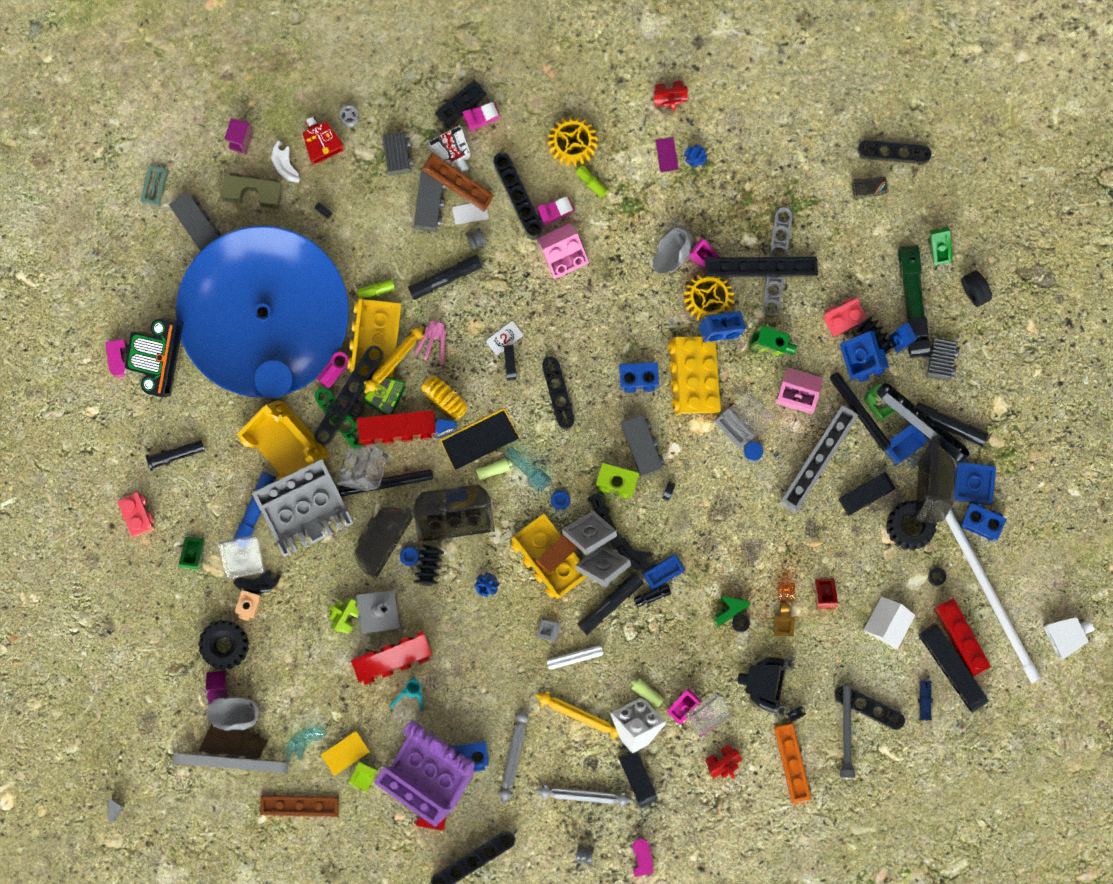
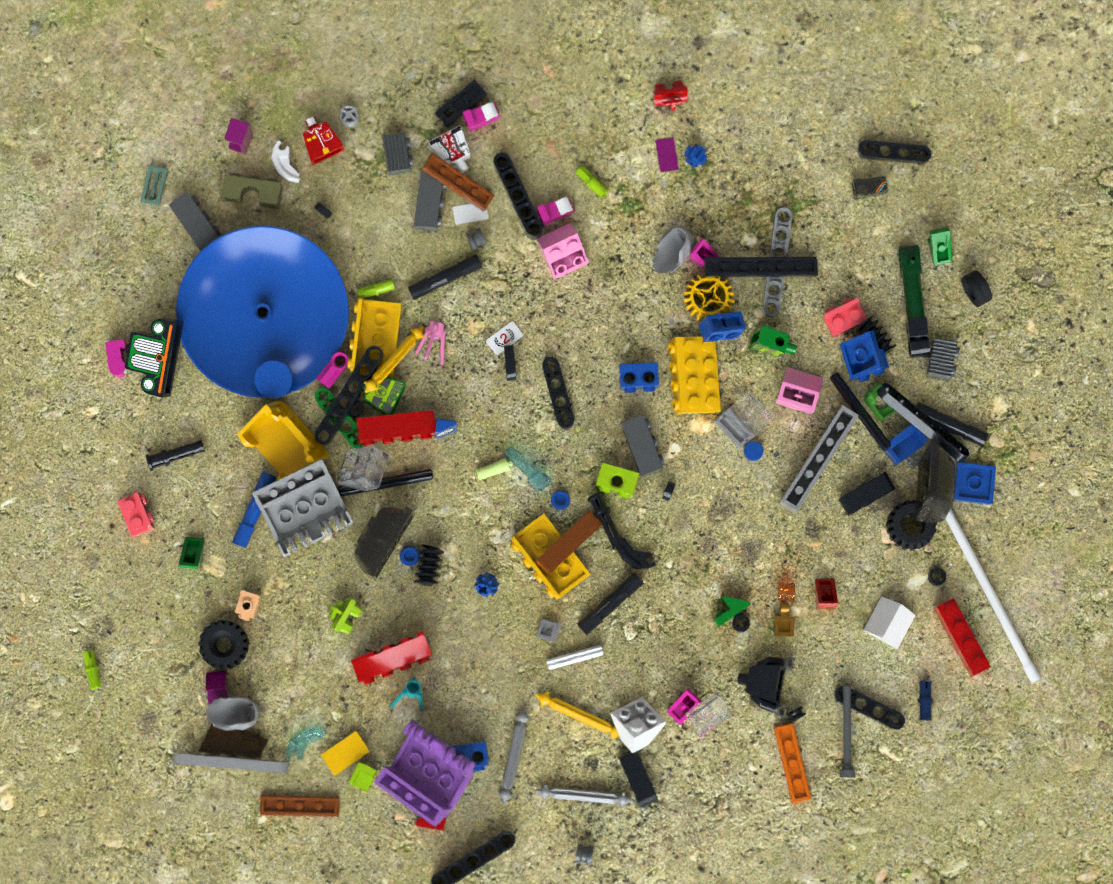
light grey slope [108,798,124,823] -> none
clear tile [219,535,265,579] -> none
black piece [233,570,281,594] -> none
light grey tile [355,590,400,634] -> none
clear smoke windscreen [413,484,495,542] -> none
yellow gear [421,375,468,421] -> none
black sticker [440,408,519,470] -> none
yellow gear [547,116,598,167] -> none
light grey tile [562,511,617,555] -> none
light grey tile [576,545,631,587] -> none
yellowish green piece [631,678,665,708] -> none
dark pink leg [632,839,654,877] -> none
black axle [634,585,671,607] -> none
blue tile [642,554,685,590] -> none
red hips [705,744,742,779] -> none
blue plate [888,322,917,354] -> none
black beam [918,623,989,713] -> none
blue brick [960,502,1007,542] -> none
white torso [1043,617,1094,661] -> none
none -> lime axle [82,650,101,690]

